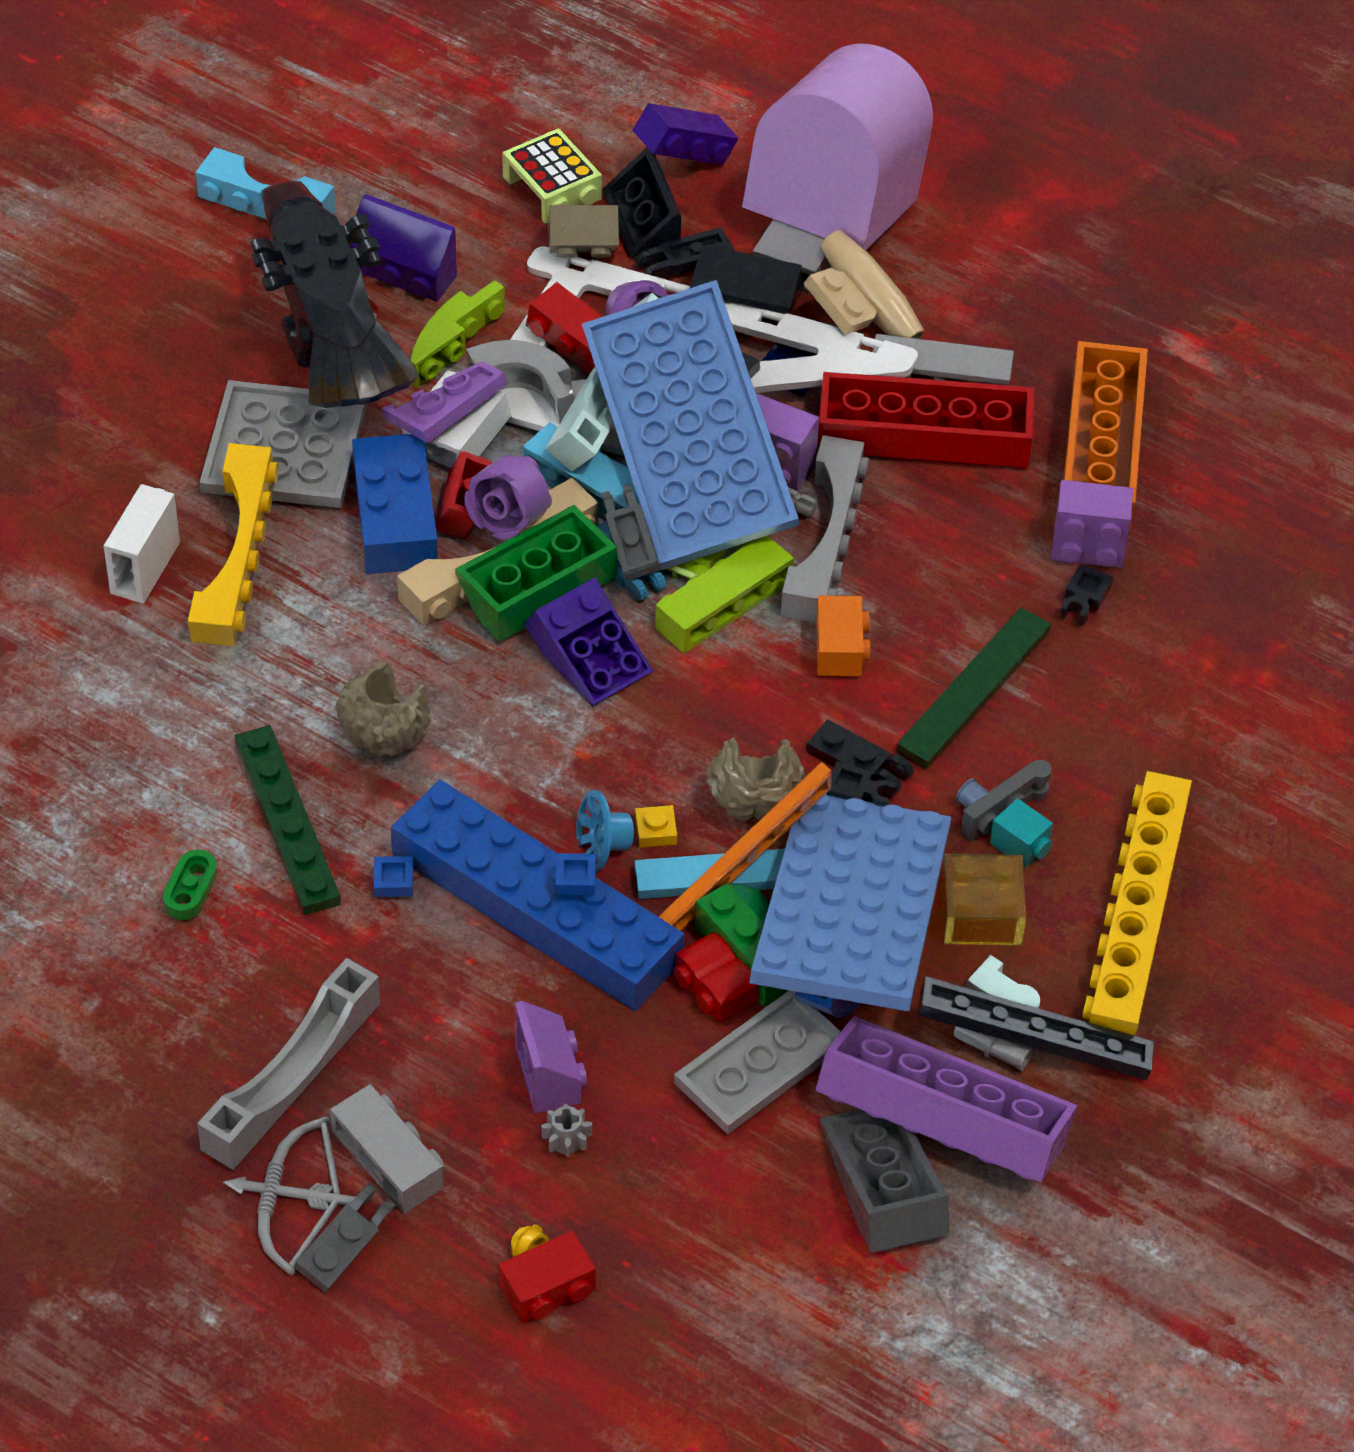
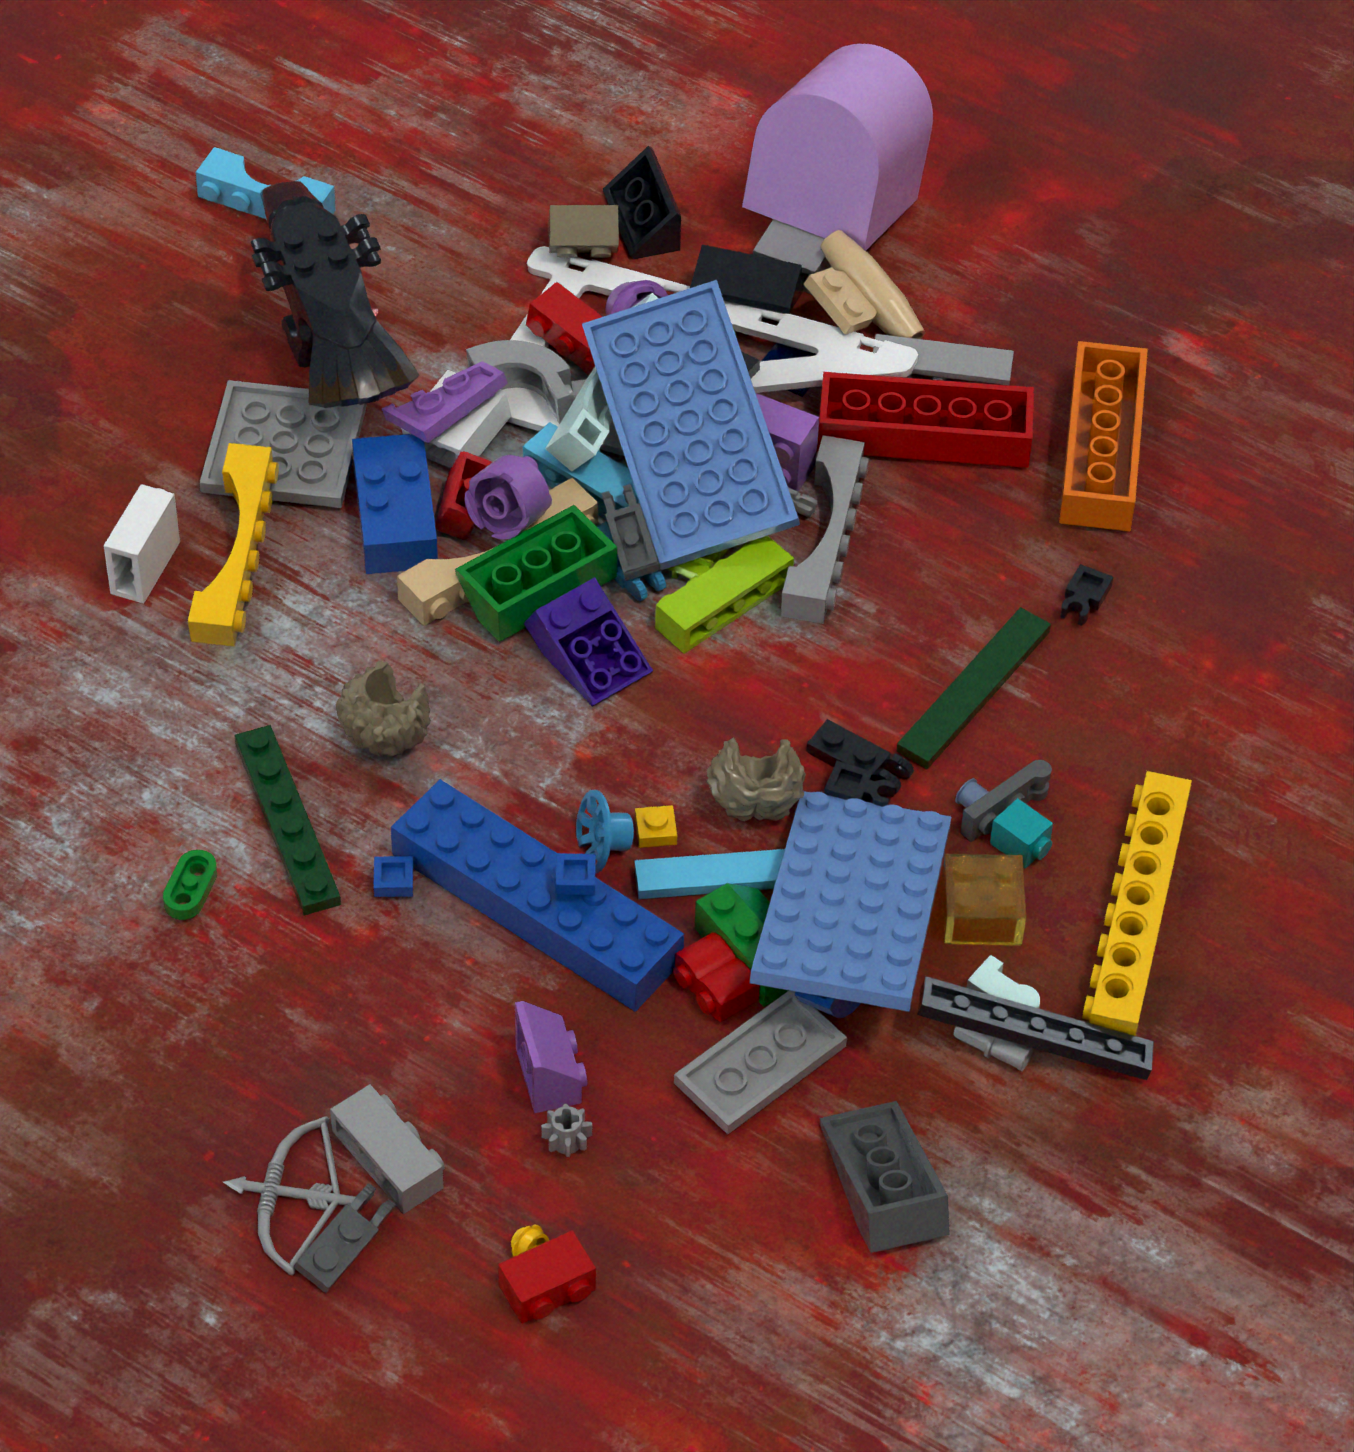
light grey arch [197,958,380,1170] -> none
dark purple slope [349,194,457,302] -> none
lime slope [410,280,505,388] -> none
panel [502,128,602,224] -> none
dark purple brick [632,103,739,165] -> none
black hinge [635,228,735,280] -> none
orange tile [659,762,832,931] -> none
medium lavender brick [815,1016,1077,1182] -> none
orange brick [816,595,870,676] -> none
medium lavender brick [1051,480,1133,568] -> none

